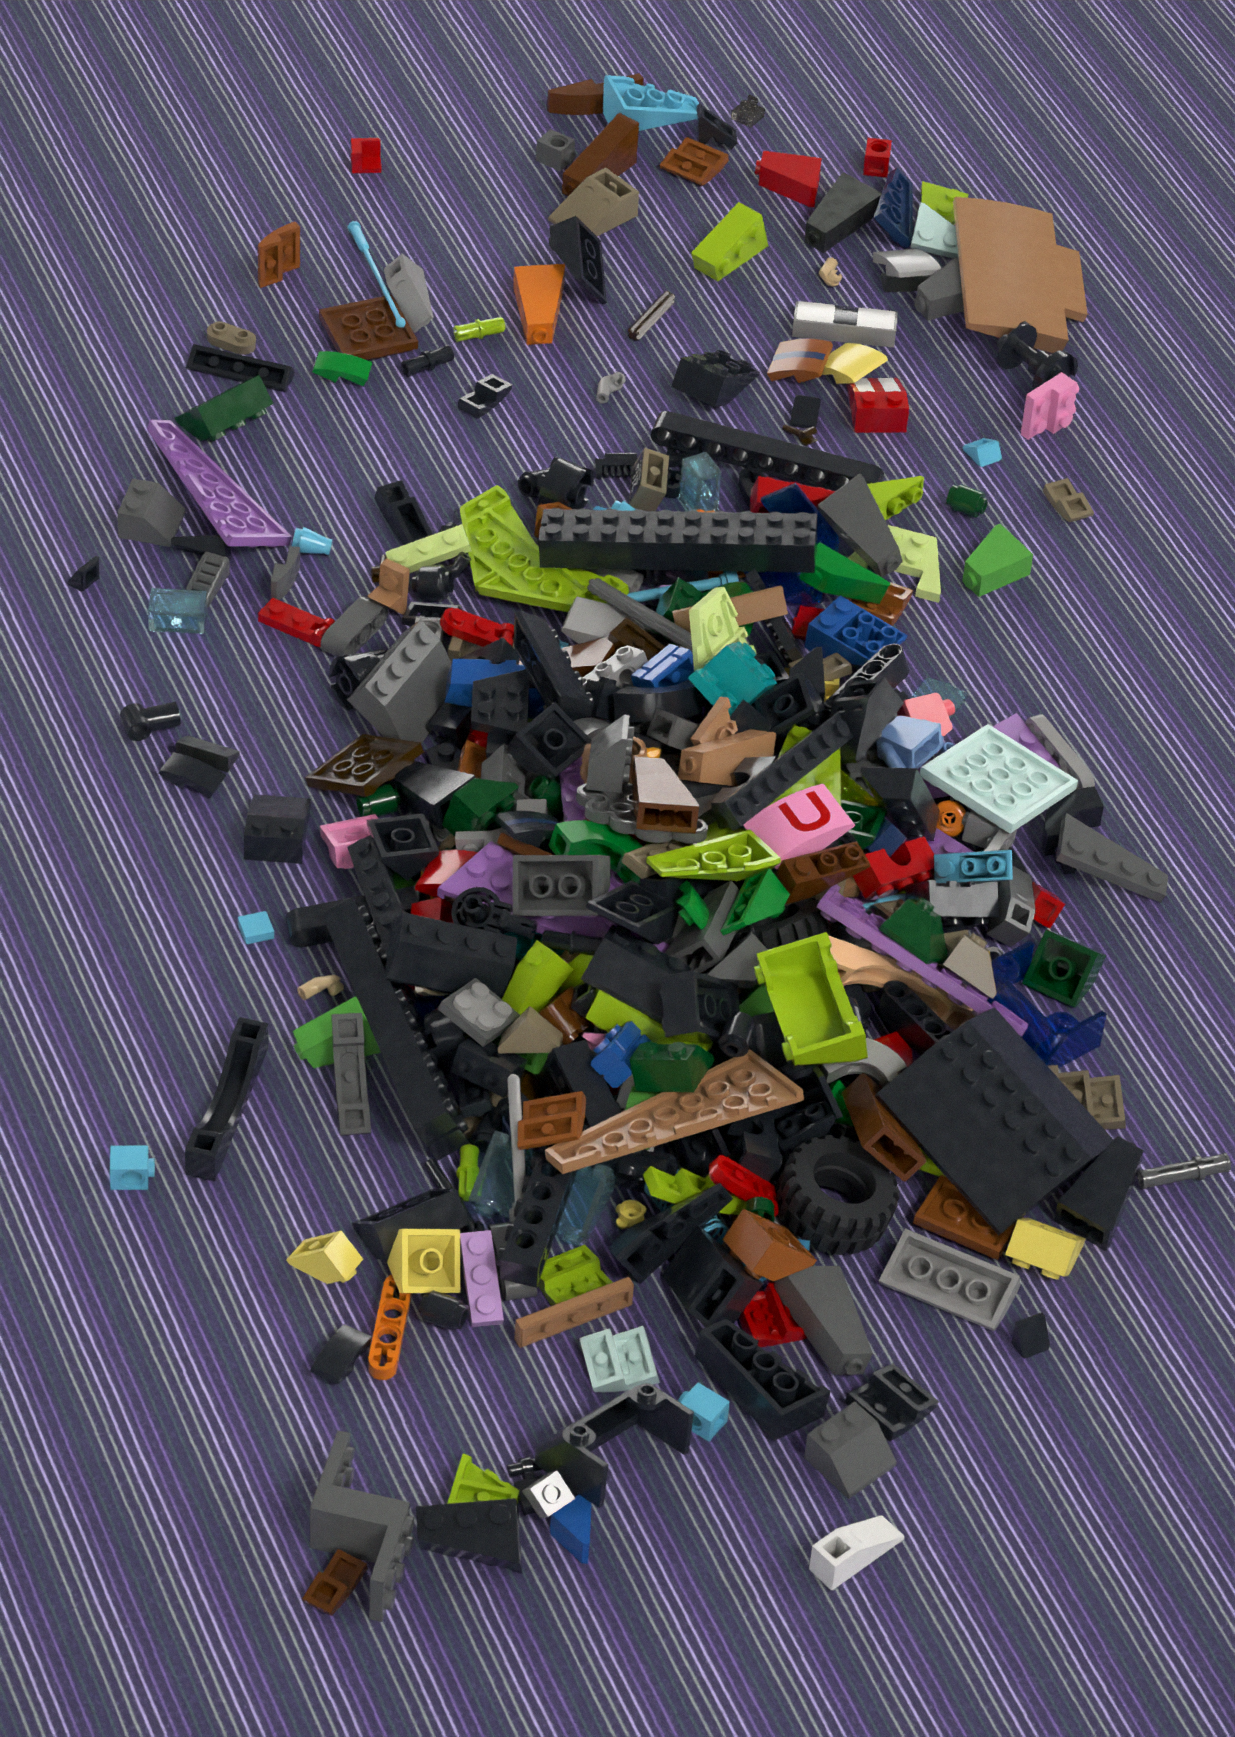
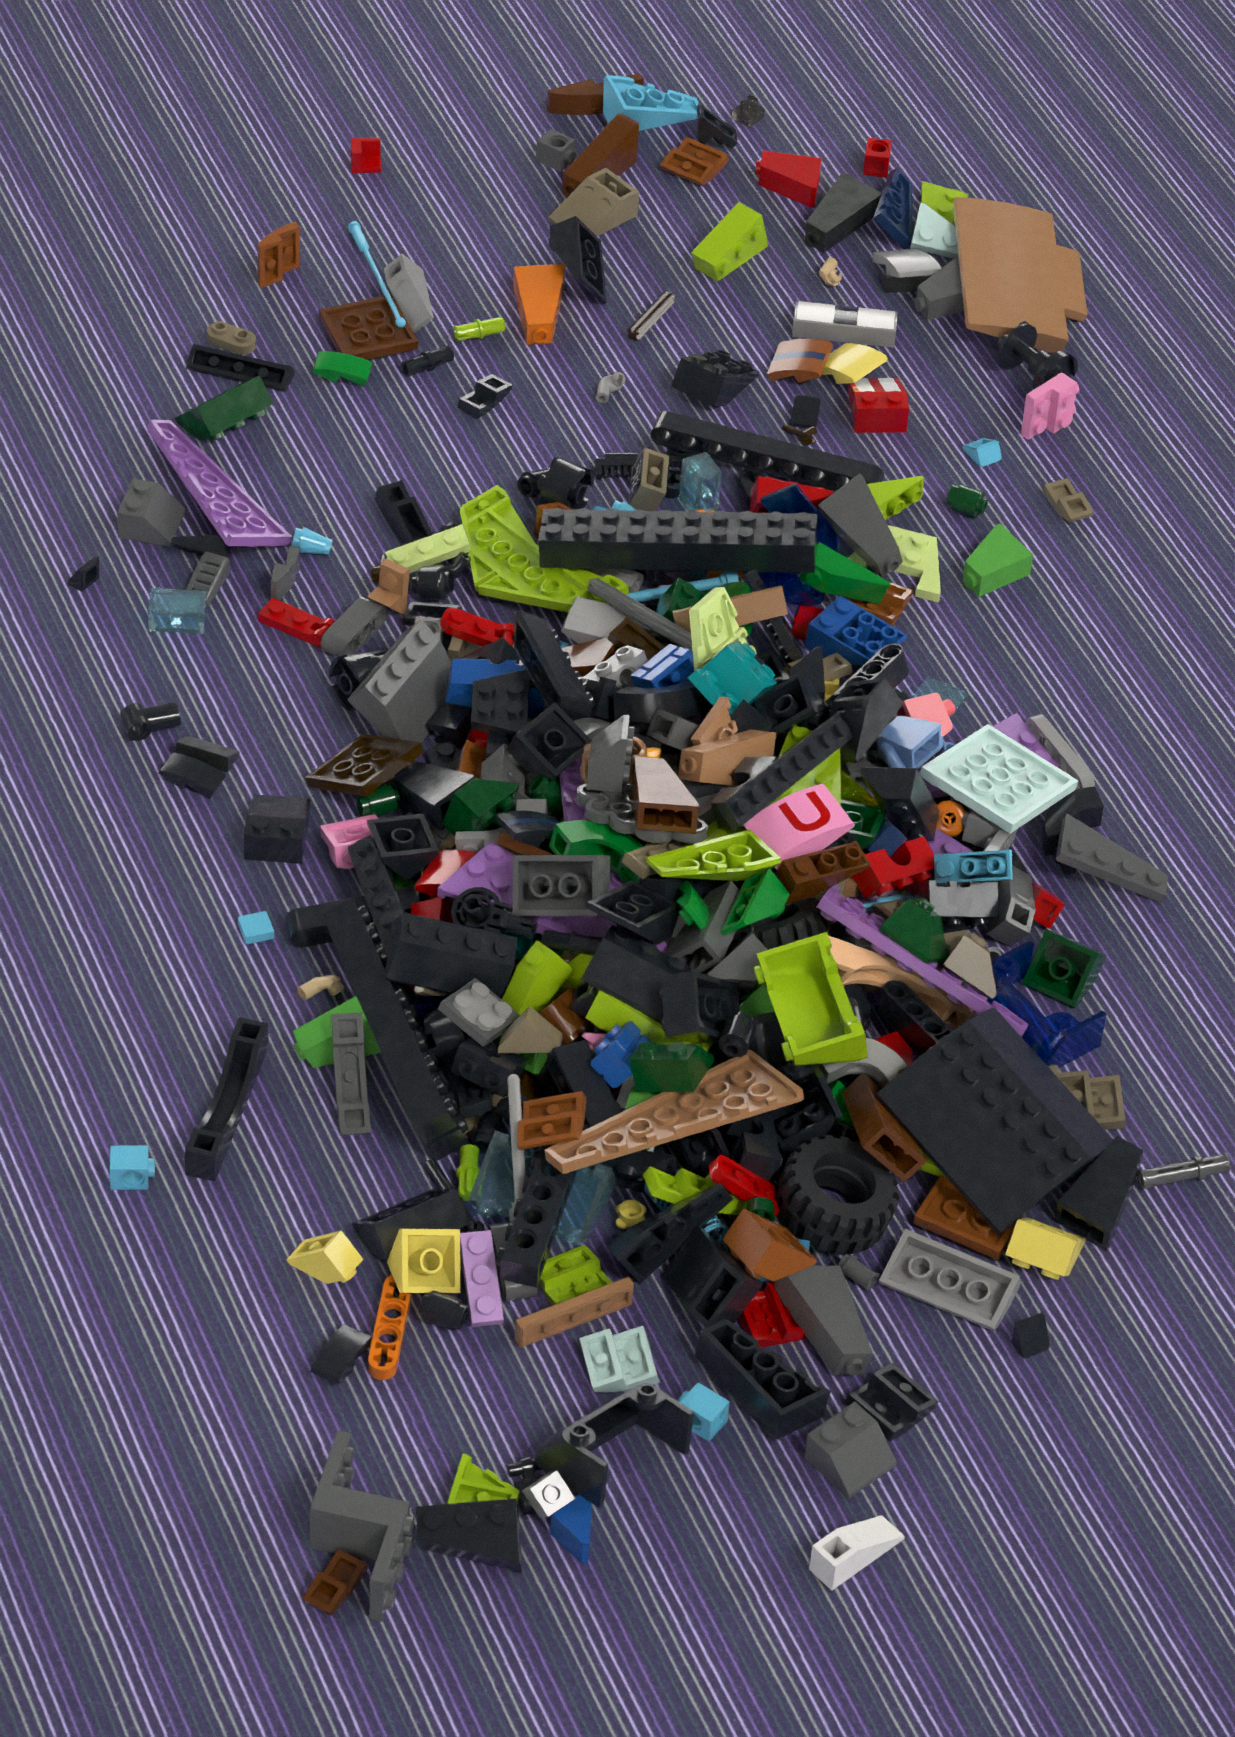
none -> dark grey pin [838,1254,879,1290]

